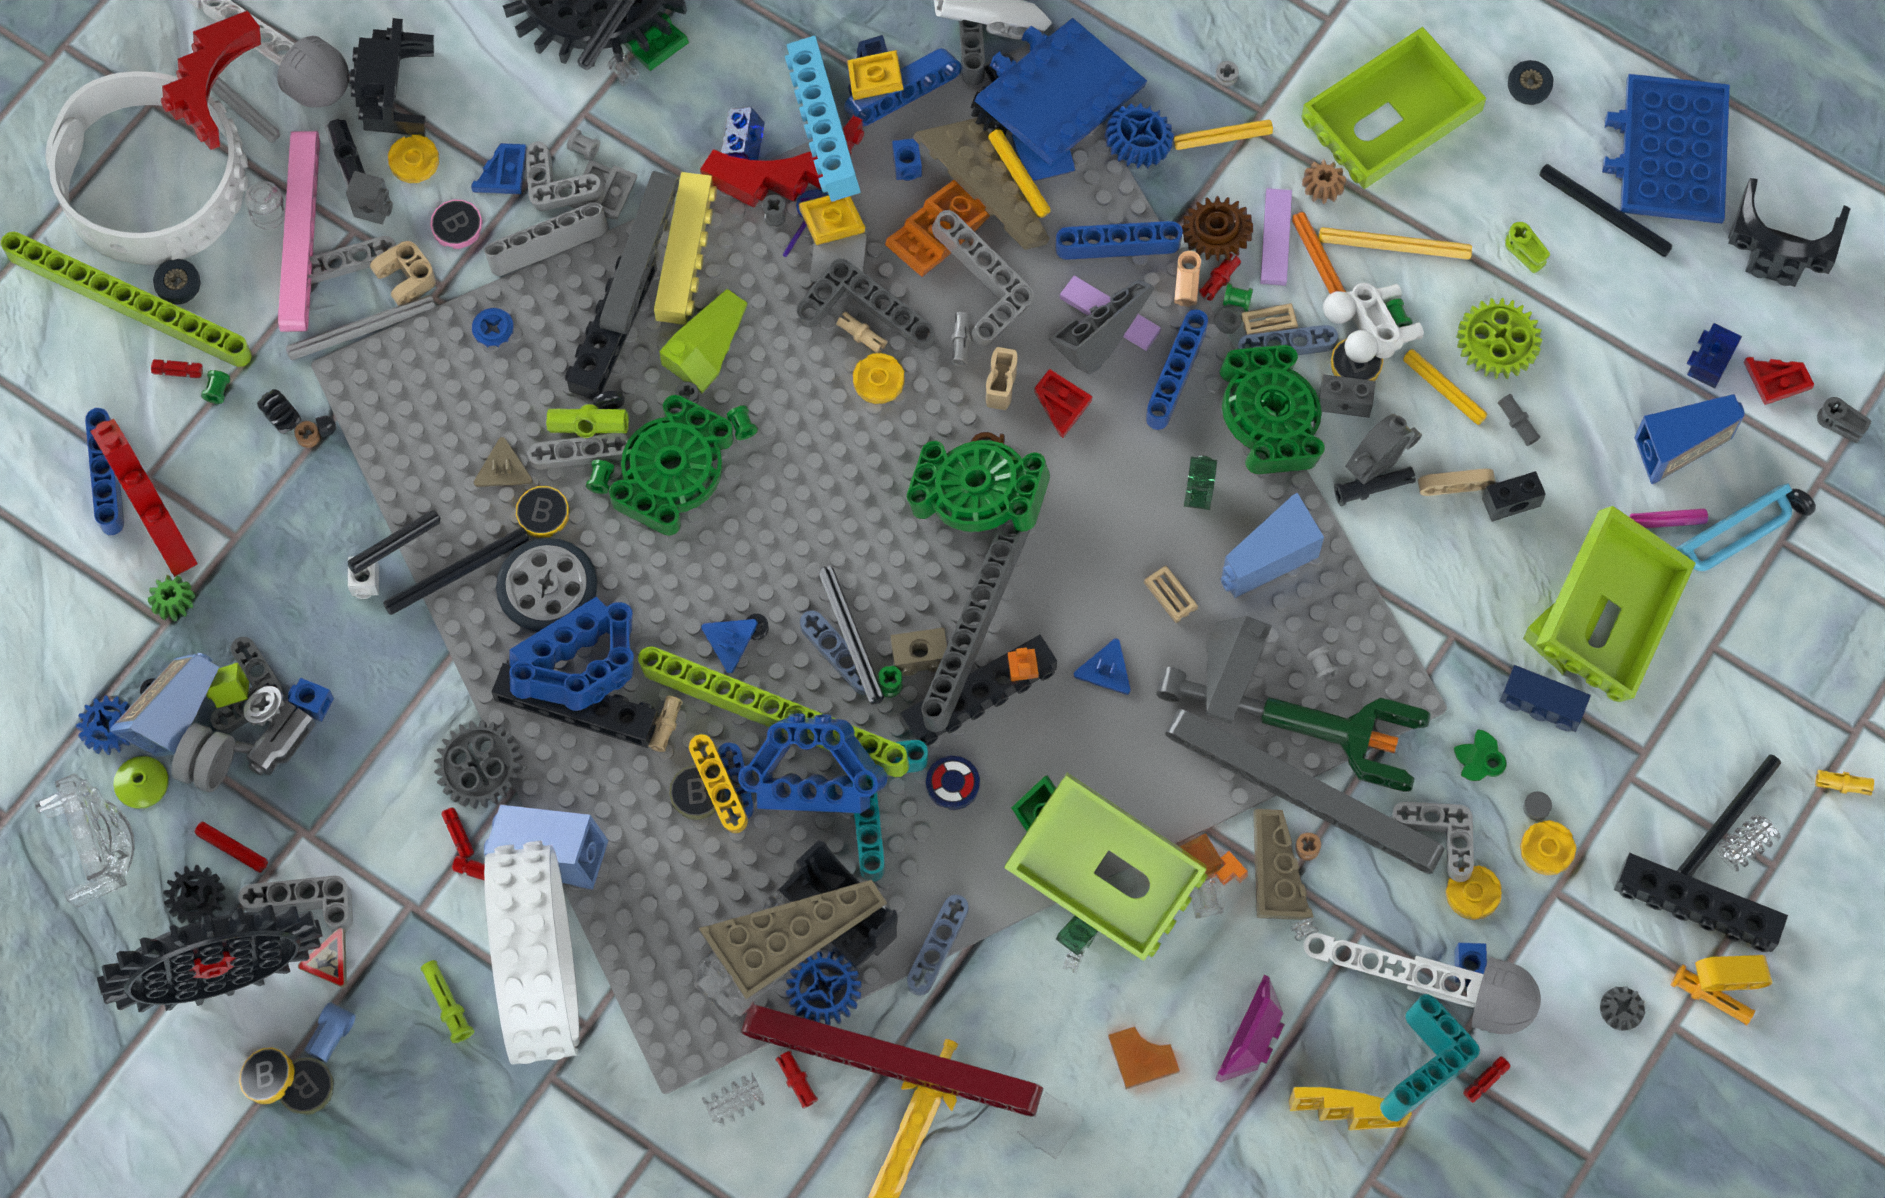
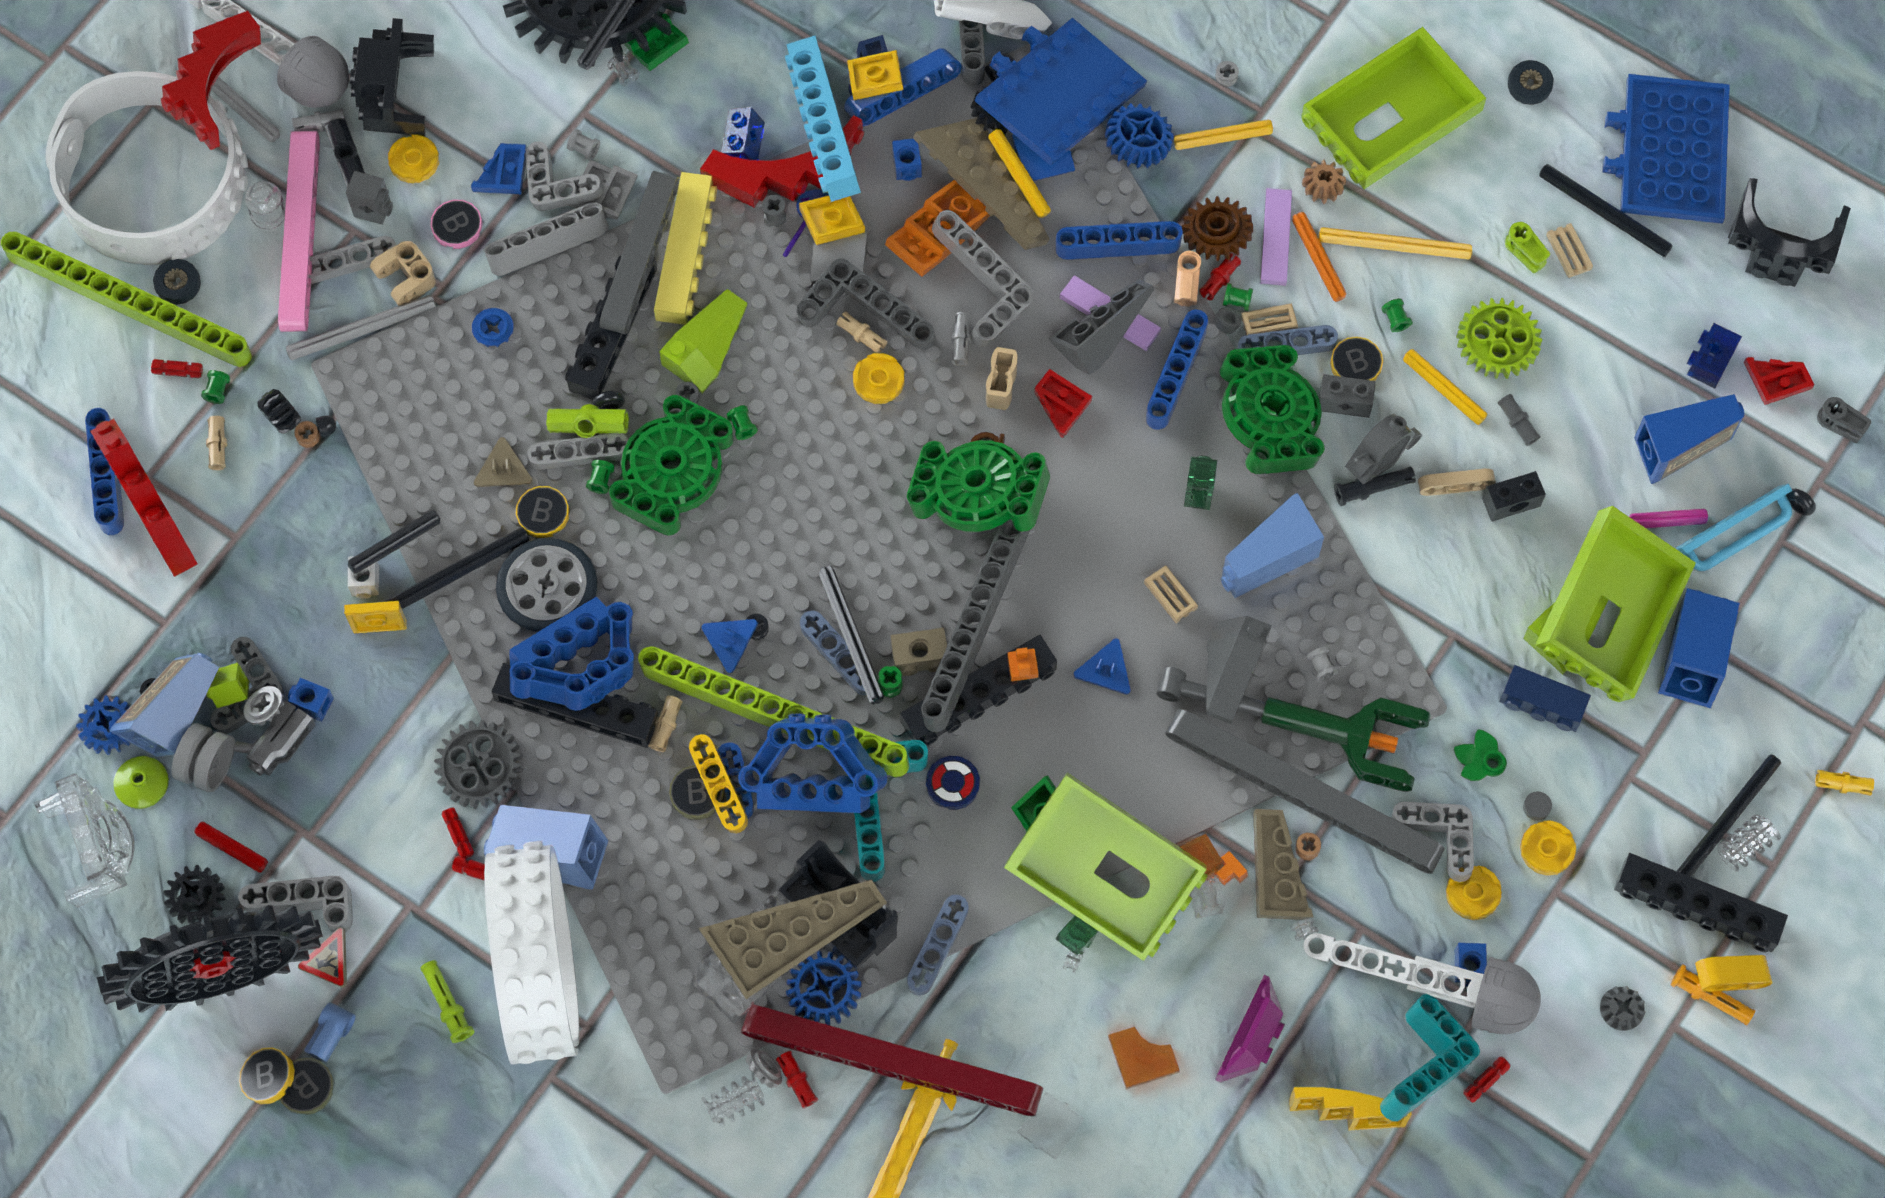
bright green gear [148,575,195,621] -> none
white piece [1323,283,1424,363] -> none
none -> tan pin [206,416,227,470]
none -> light grey pin [292,109,345,132]
none -> yellow tile [344,601,407,634]
none -> light grey gear [746,1048,782,1088]
none -> tan tile [1546,223,1593,278]
none -> blue slope [1658,588,1740,708]

